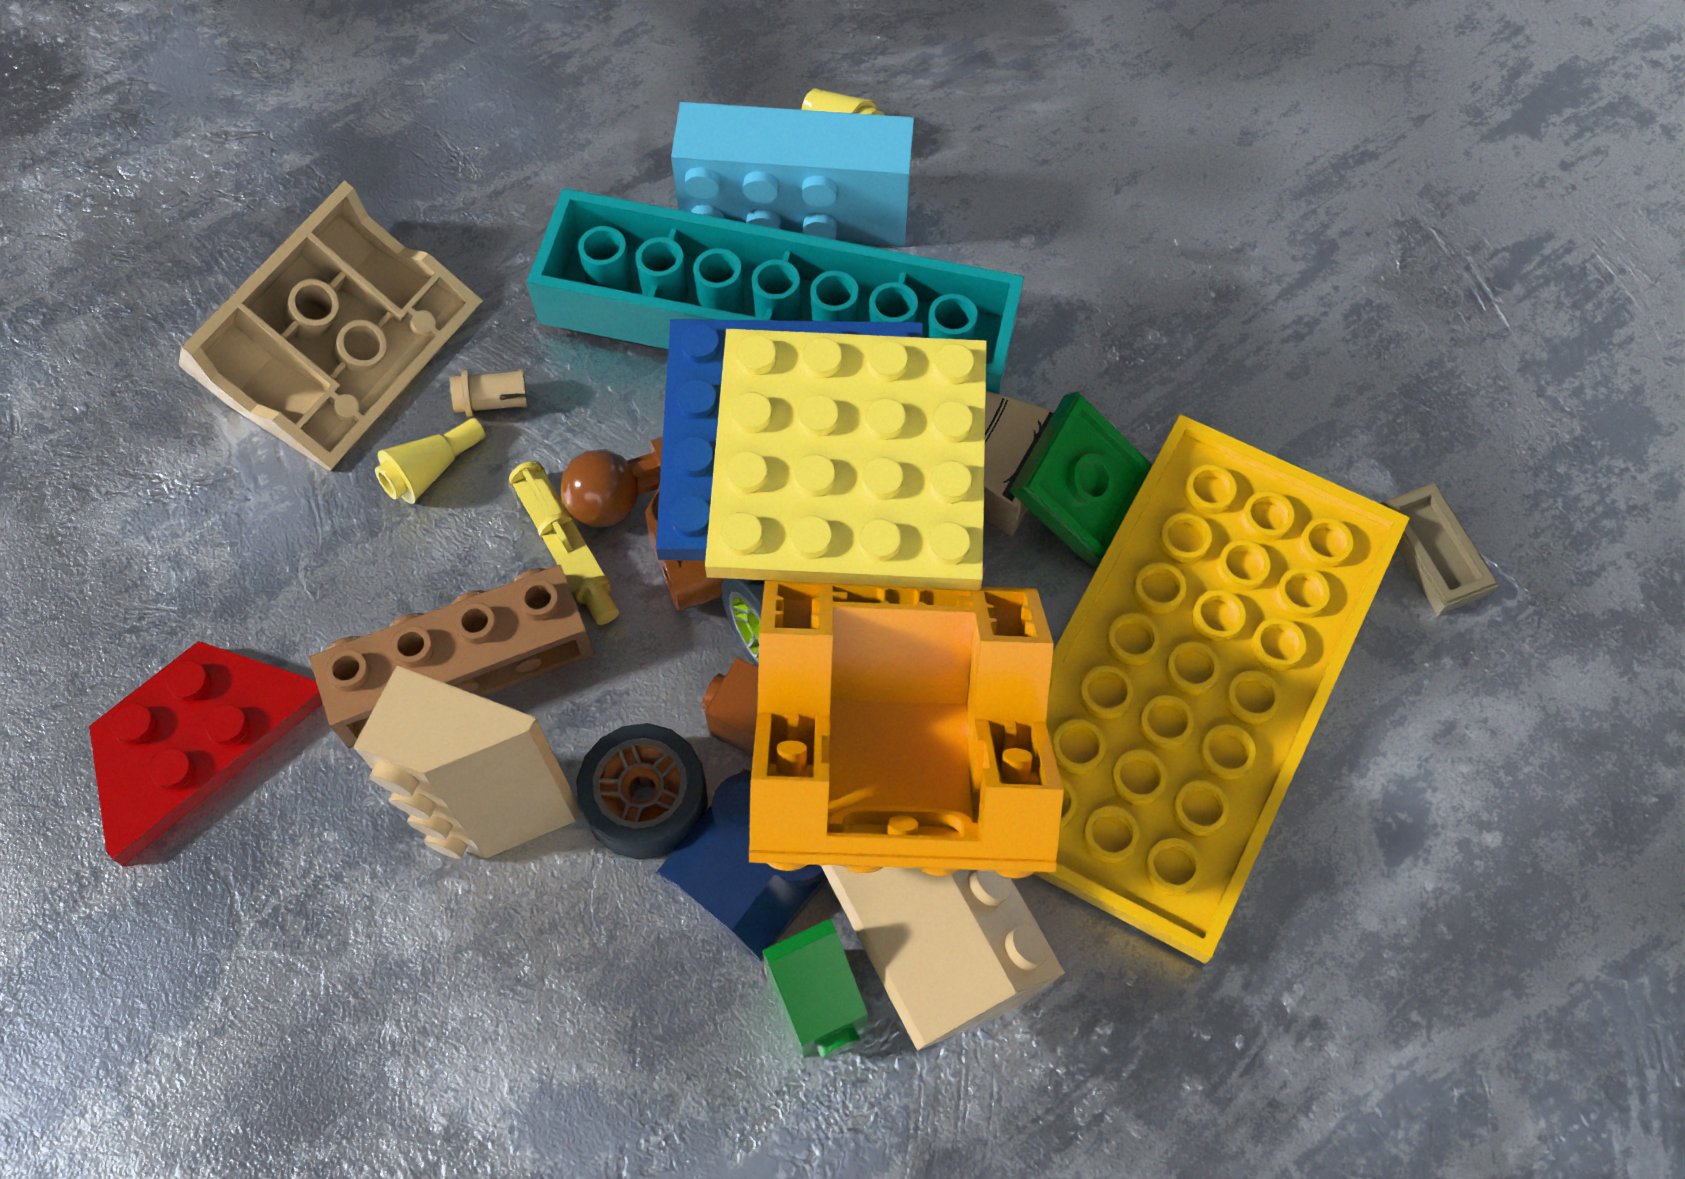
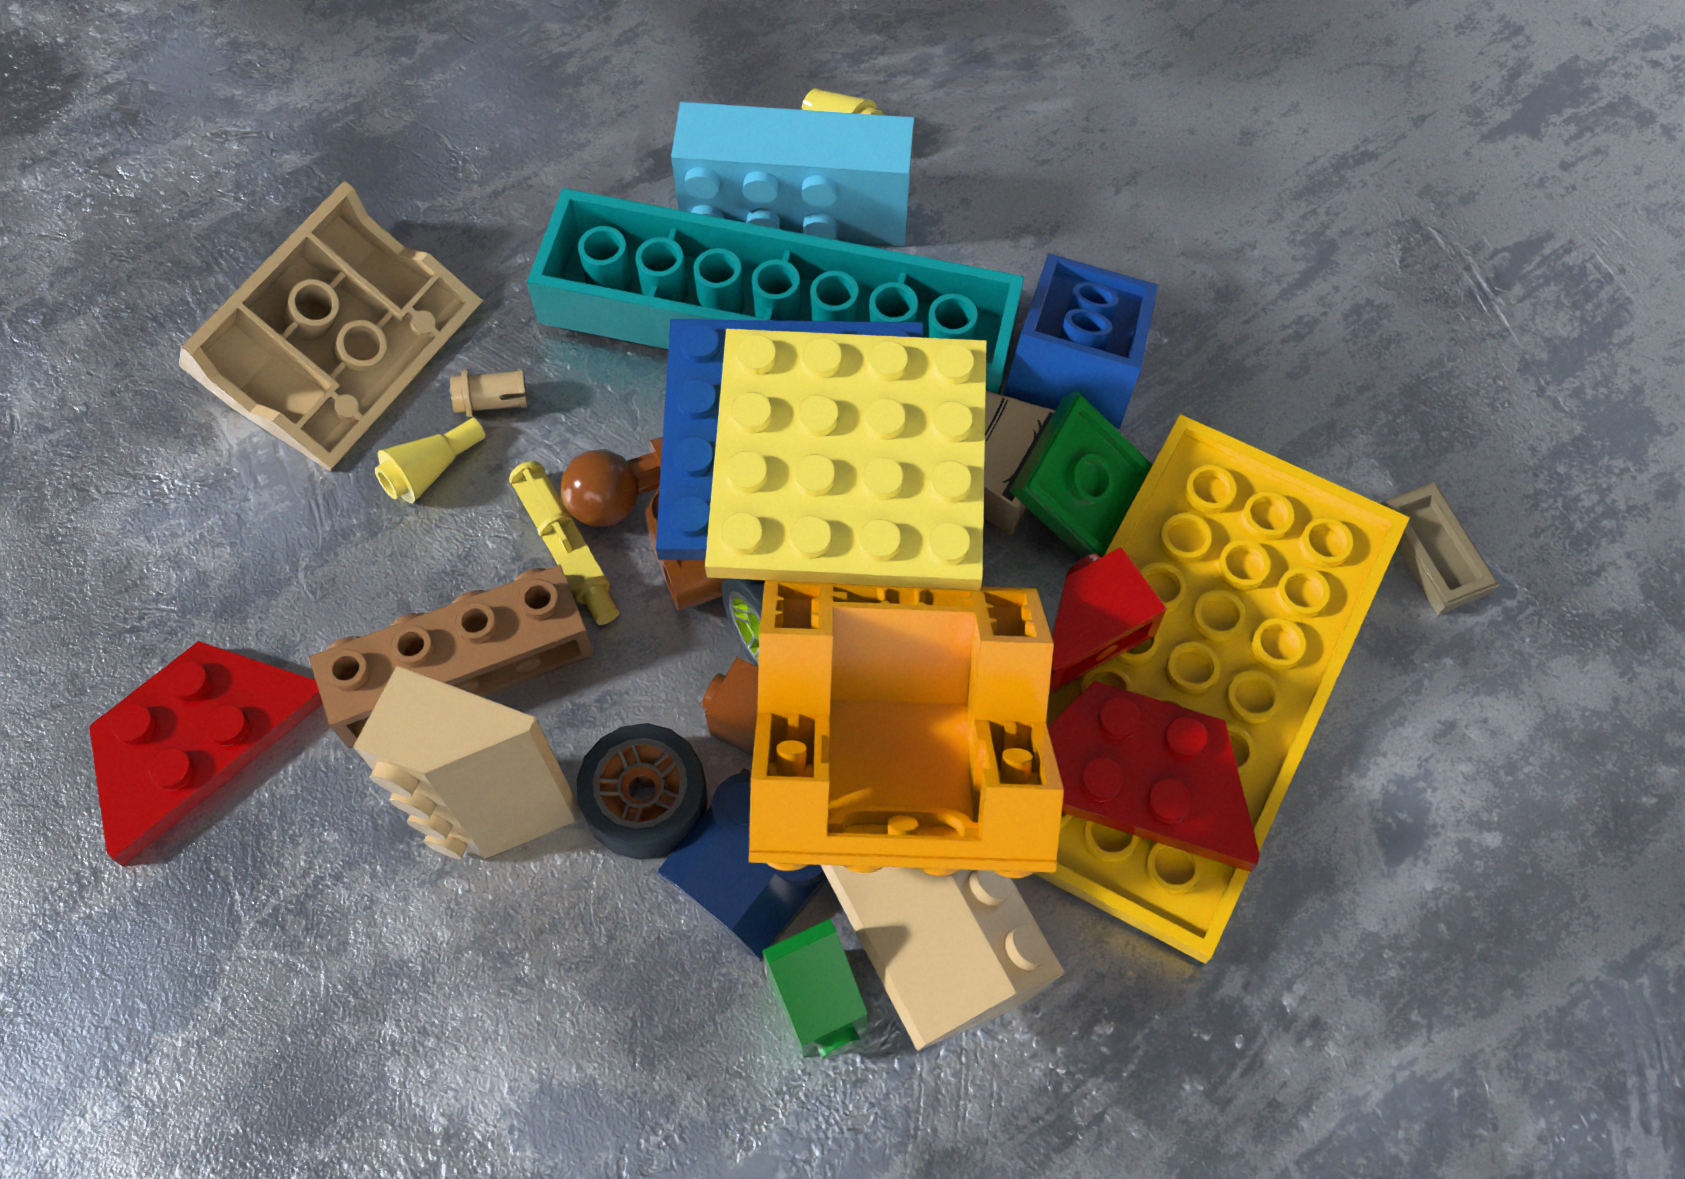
none -> blue slope [1003,253,1158,429]
none -> red wing [1047,680,1260,872]
none -> red slope [1049,547,1167,695]

